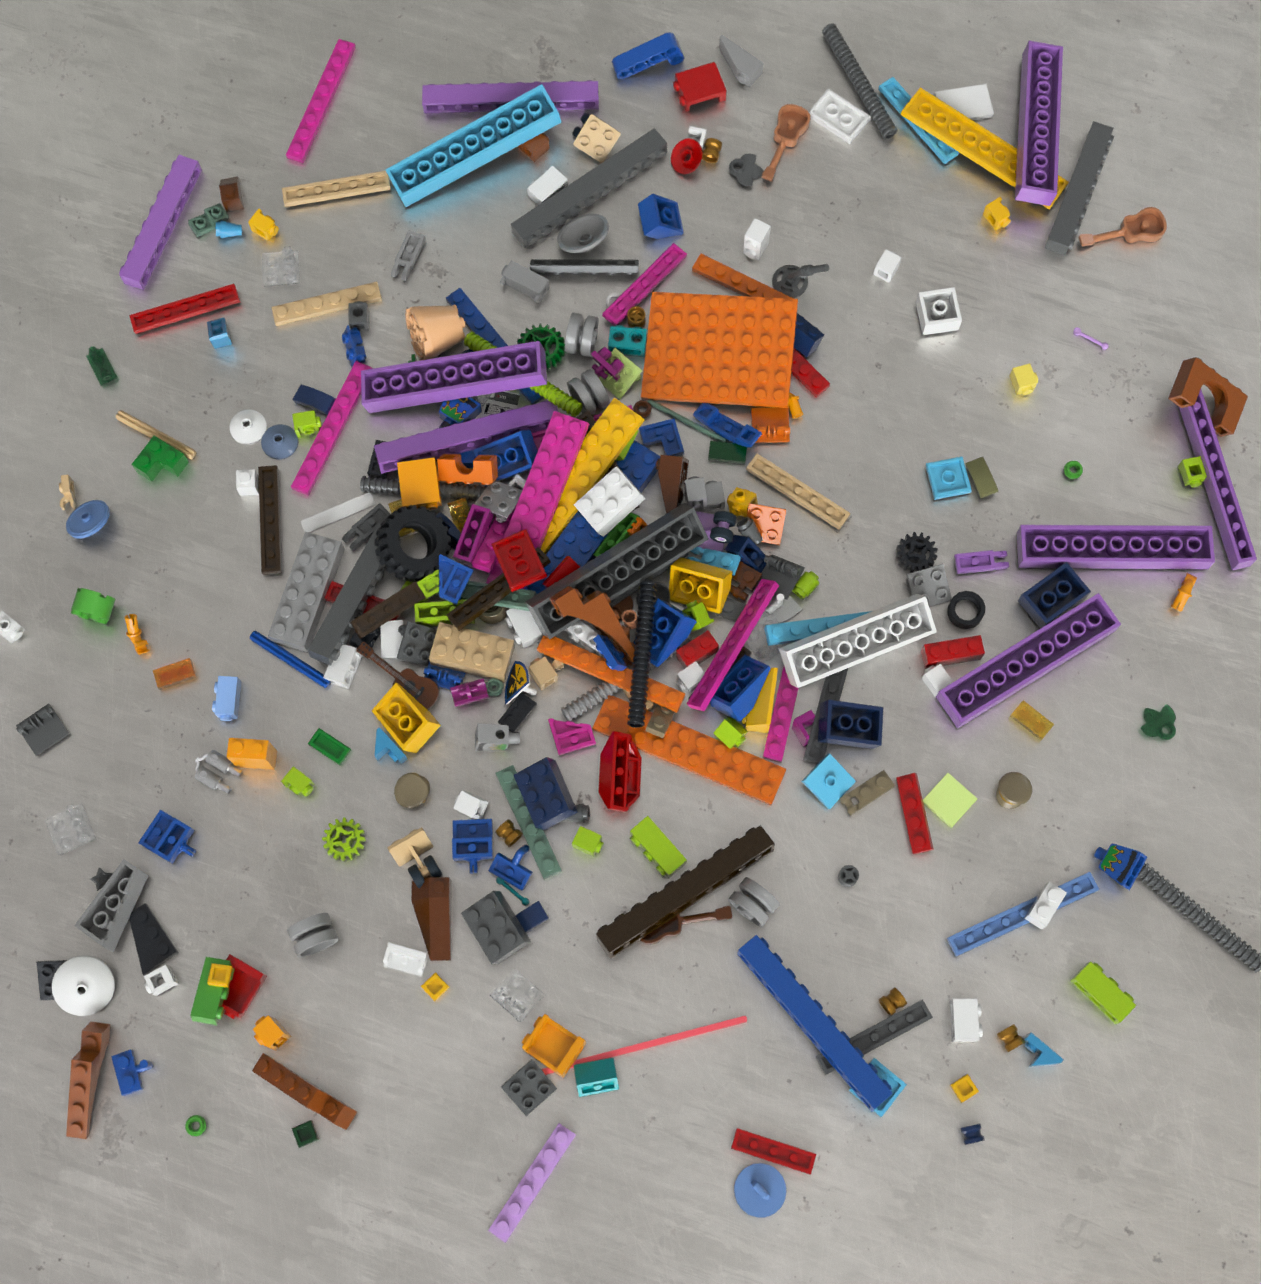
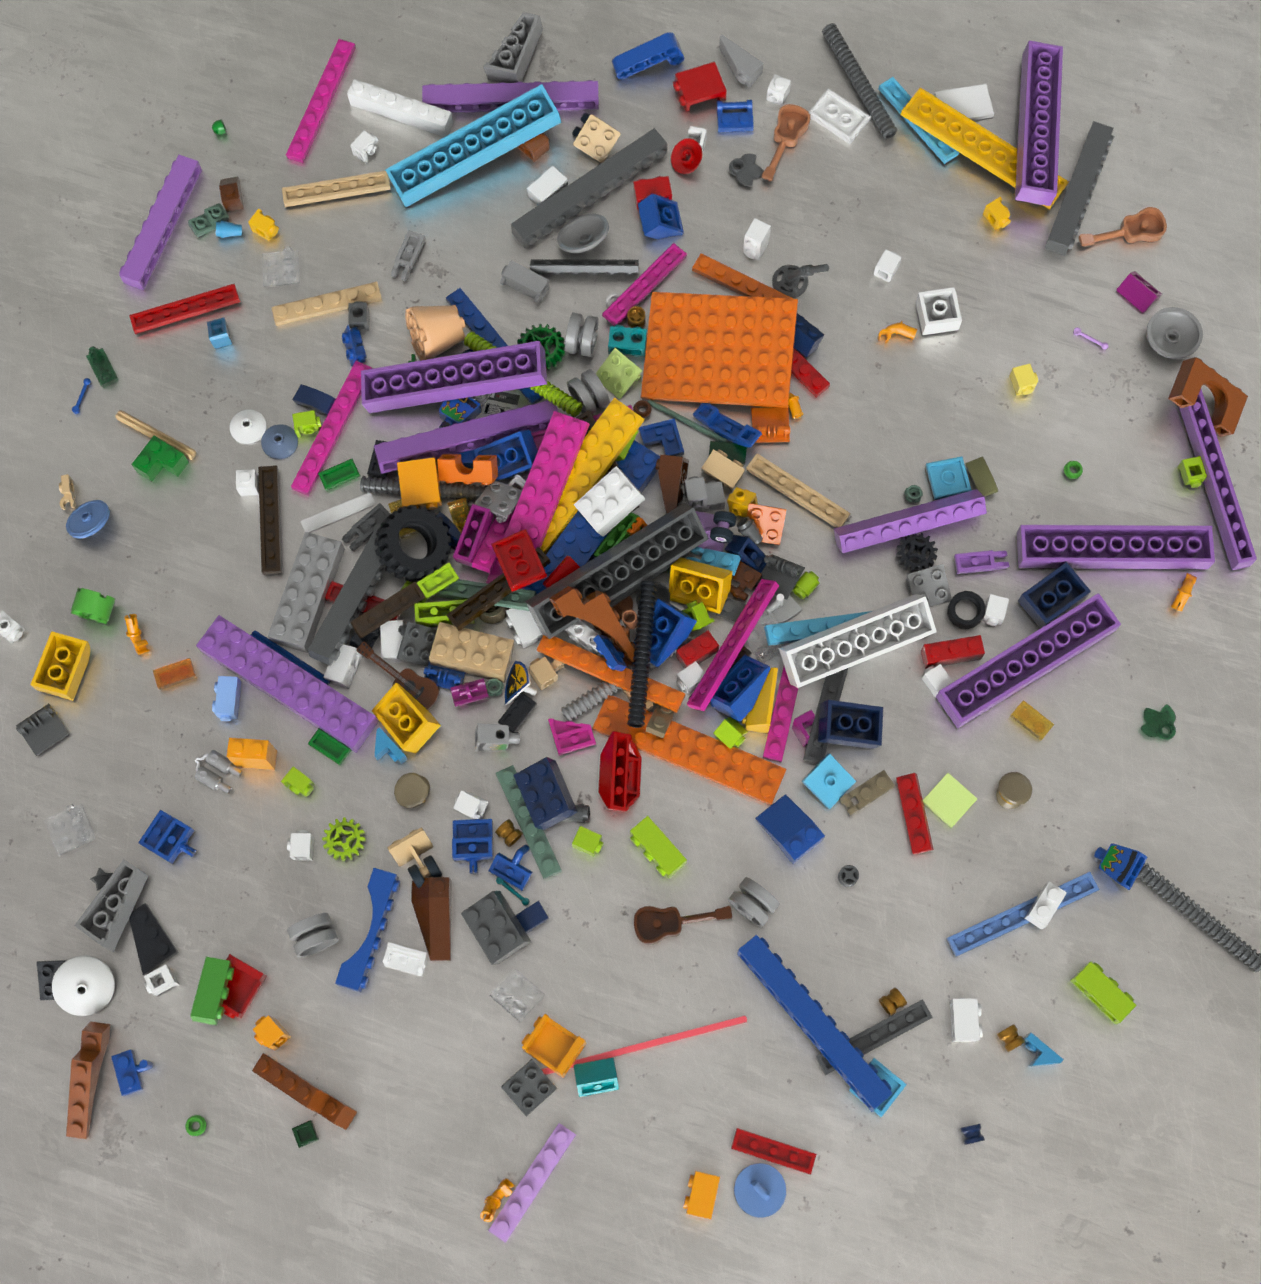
yellow tile [207,963,233,988] -> none
yellow tile [421,972,450,1001] -> none
blue wing [439,554,474,605] -> none
magenta hips [591,347,625,381] -> none
dark brown brick [596,825,775,959] -> none
pearl gold wheel [702,138,722,163] -> none
yellow tile [950,1074,979,1103] -> none
none -> yellow brick [30,631,90,701]
none -> blue hinge [72,378,91,414]
none -> medium lavender brick [196,615,379,753]
none -> green hinge [212,119,227,135]
none -> white brick [287,830,314,860]
none -> green tile [318,459,360,491]
none -> blue arch [335,868,400,992]
none -> white brick [347,79,454,137]
none -> white brick [350,130,378,164]
none -> light orange piece [480,1178,515,1222]
none -> light grey wedge [483,12,543,83]
none -> red brick [633,176,672,209]
none -> light orange brick [683,1171,720,1219]
none -> tan brick [701,449,745,491]
none -> blue plate [717,100,754,132]
none -> blue slope [755,794,825,864]
none -> white brick [767,74,791,106]
none -> medium lavender brick [833,489,987,553]
none -> light orange piece [877,321,918,344]
none -> sand green plate [904,485,923,503]
none -> white brick [982,594,1009,626]
none -> magenta panel [1117,271,1162,313]
none -> light grey dish [1146,307,1203,359]

